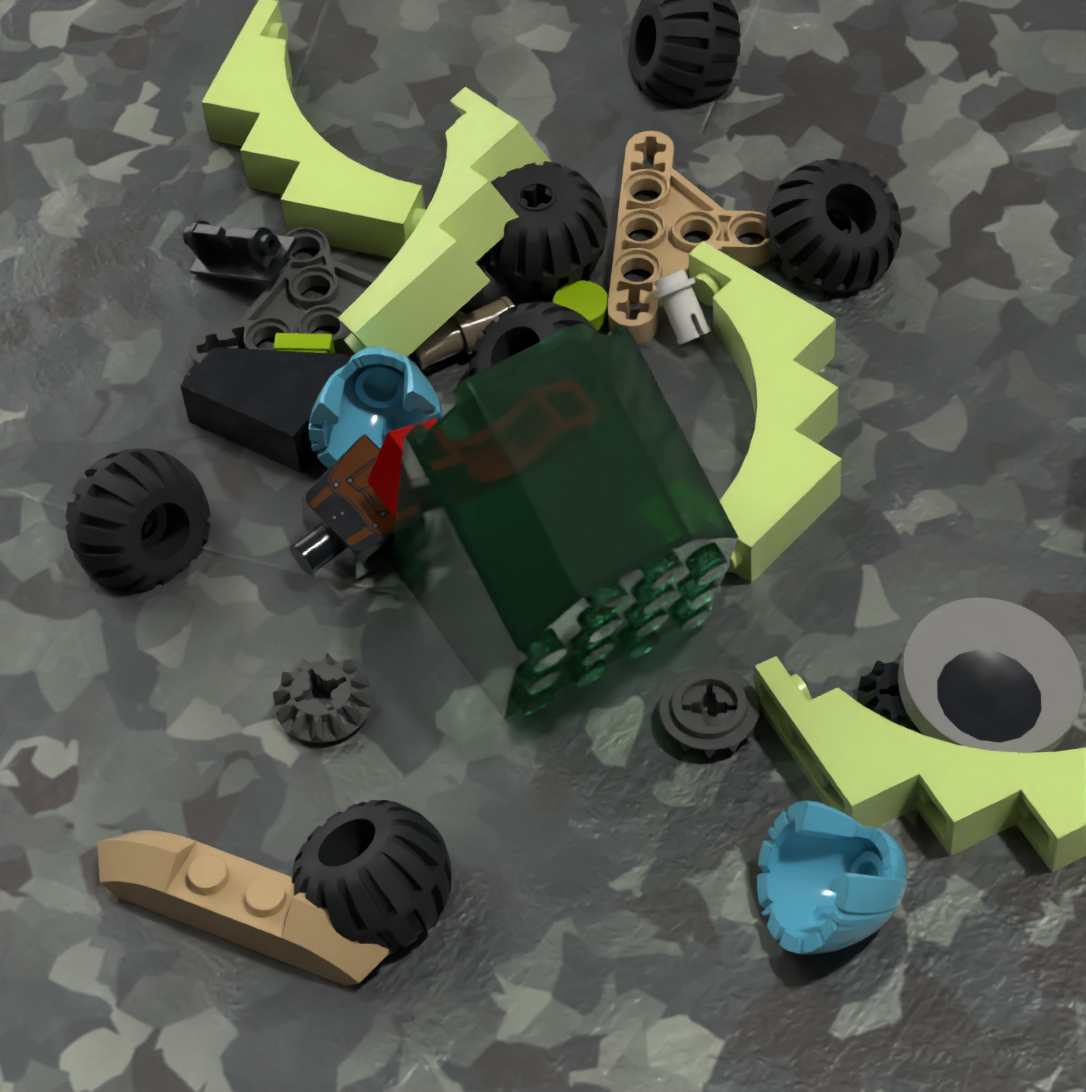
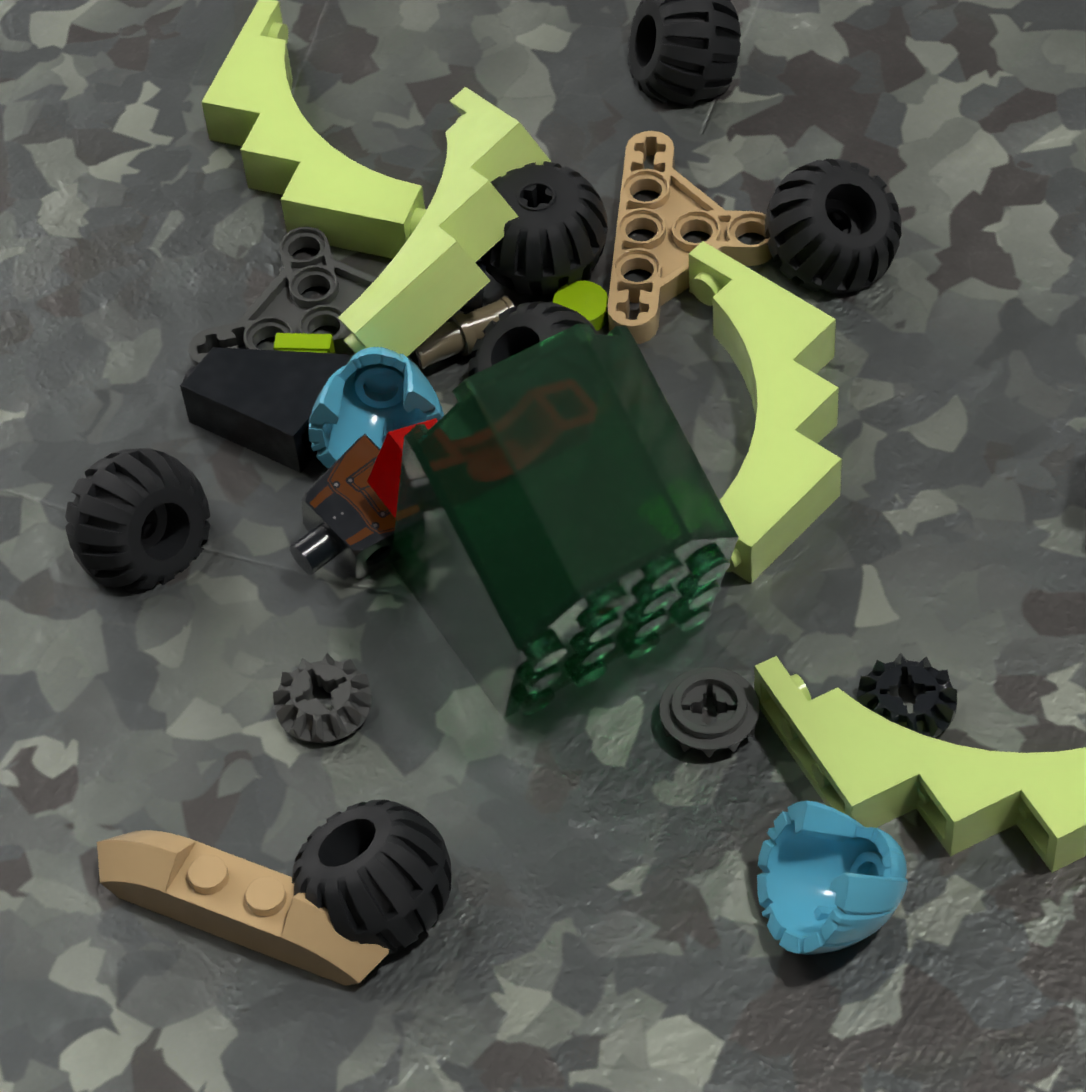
black hinge [183,220,298,284] -> none
white pin [653,269,712,345] -> none
light grey piece [898,597,1084,753] -> none

